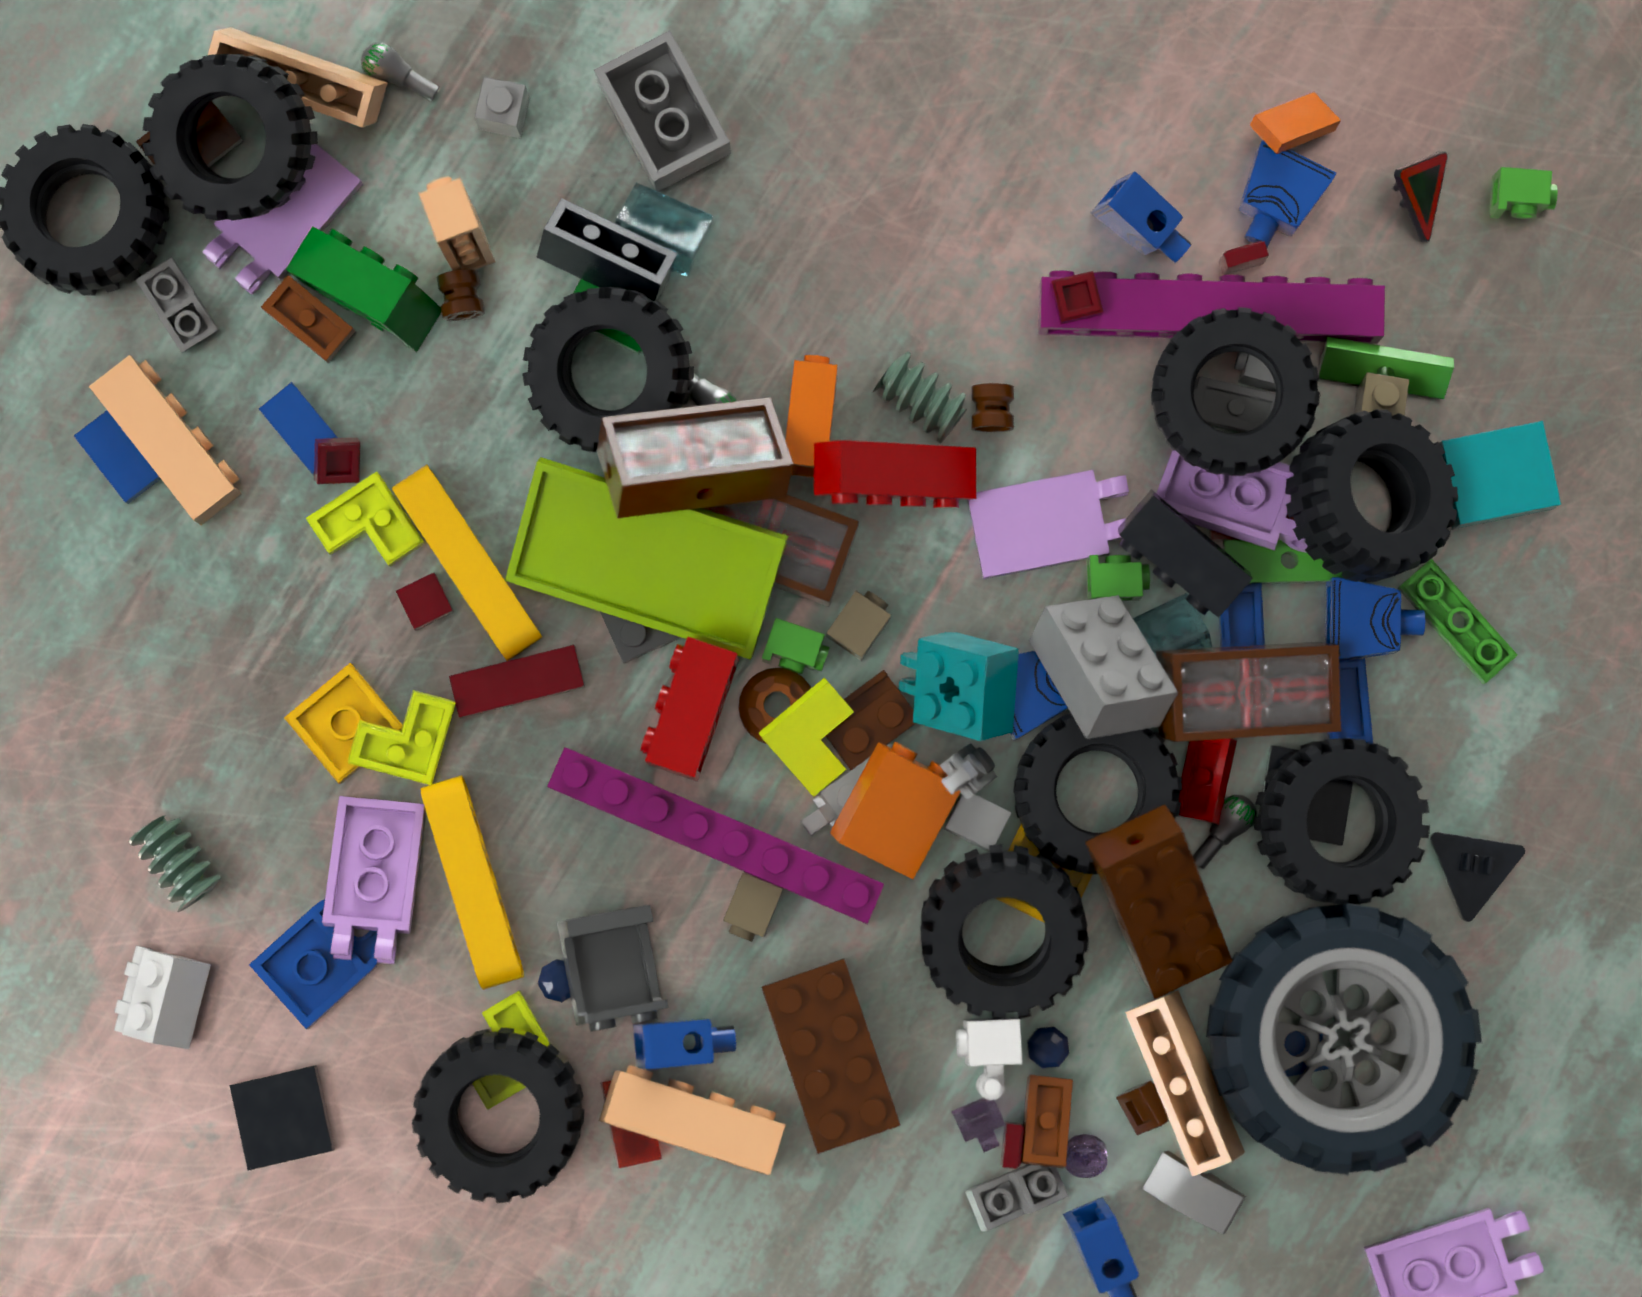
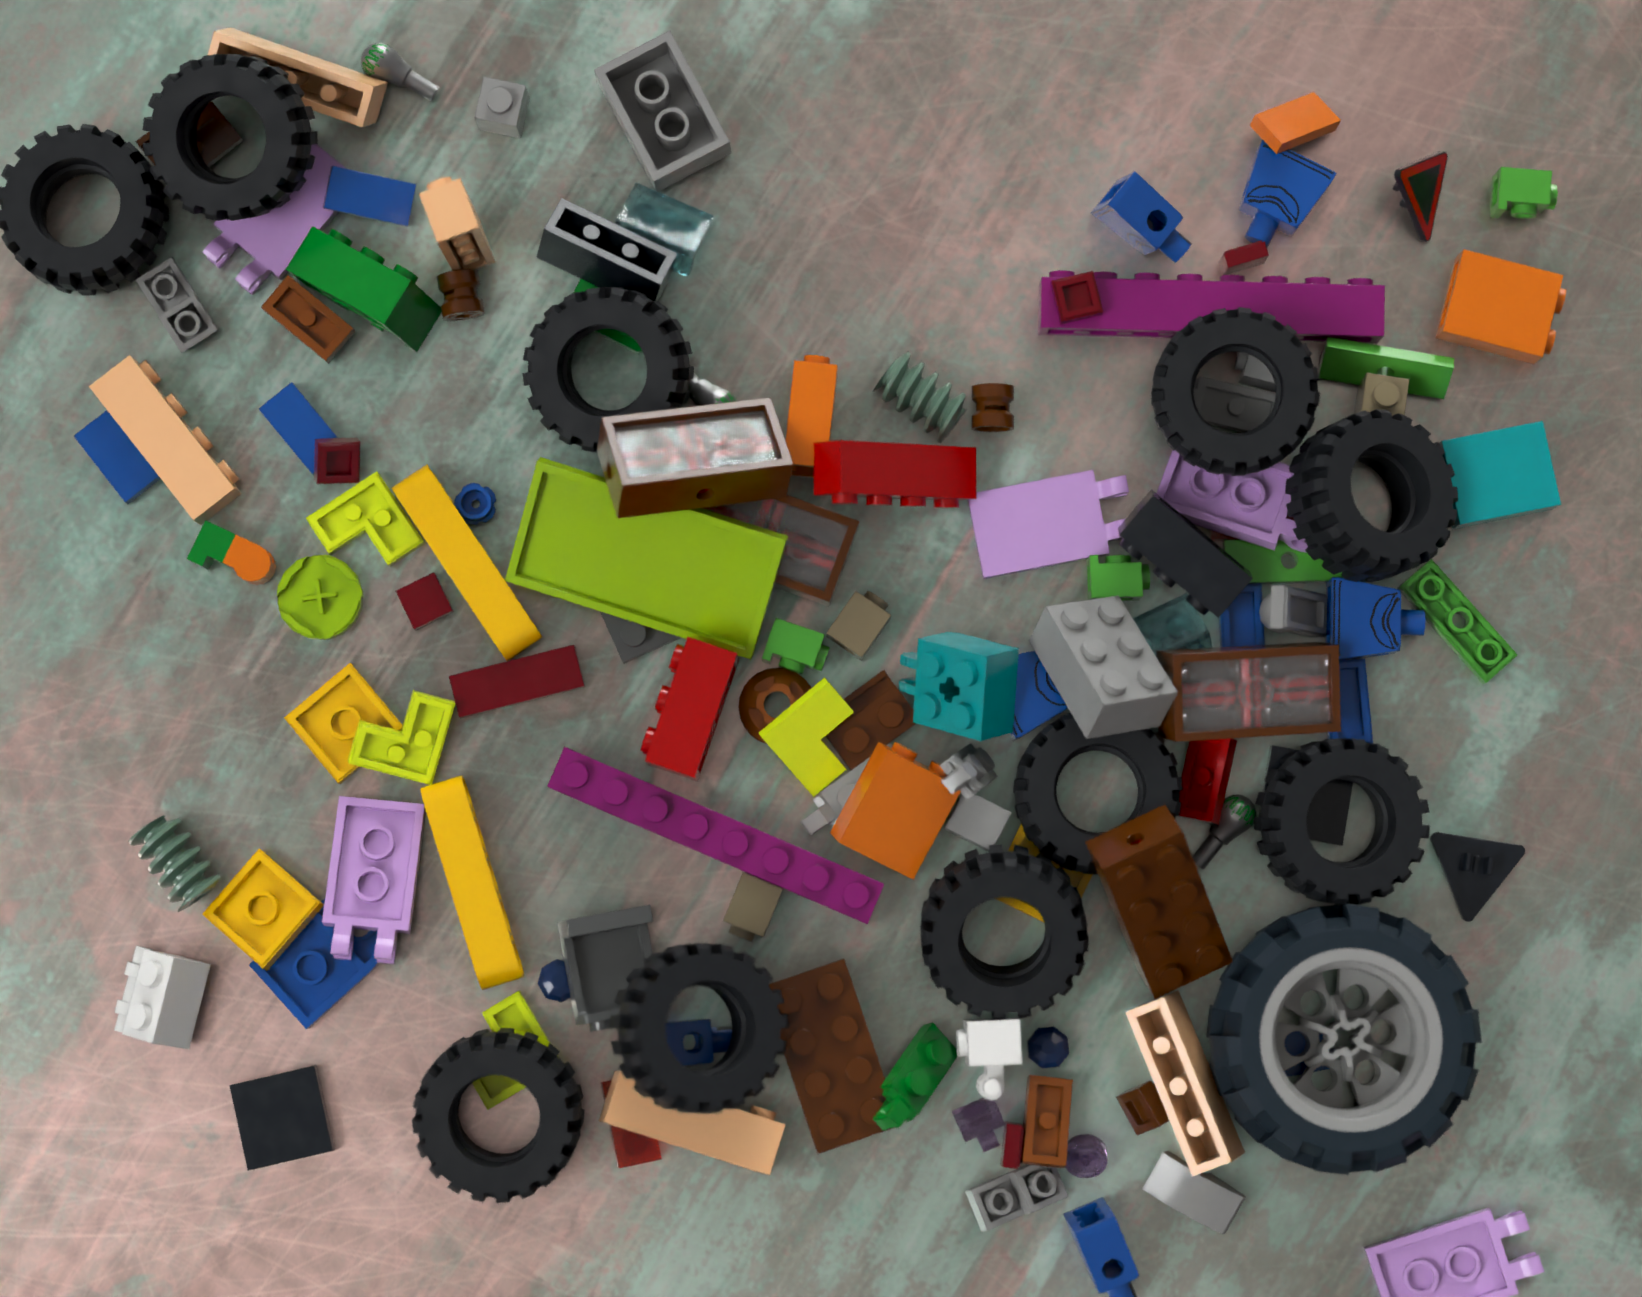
none -> leg [187,520,276,585]
none -> yellow tile [202,848,324,971]
none -> lime tile [277,555,364,640]
none -> blue tile [323,166,416,226]
none -> blue plate [454,483,496,525]
none -> black tyre [610,943,789,1114]
none -> green hinge [873,1022,958,1131]
none -> light grey tile [1259,585,1328,637]
none -> orange brick [1435,249,1566,364]

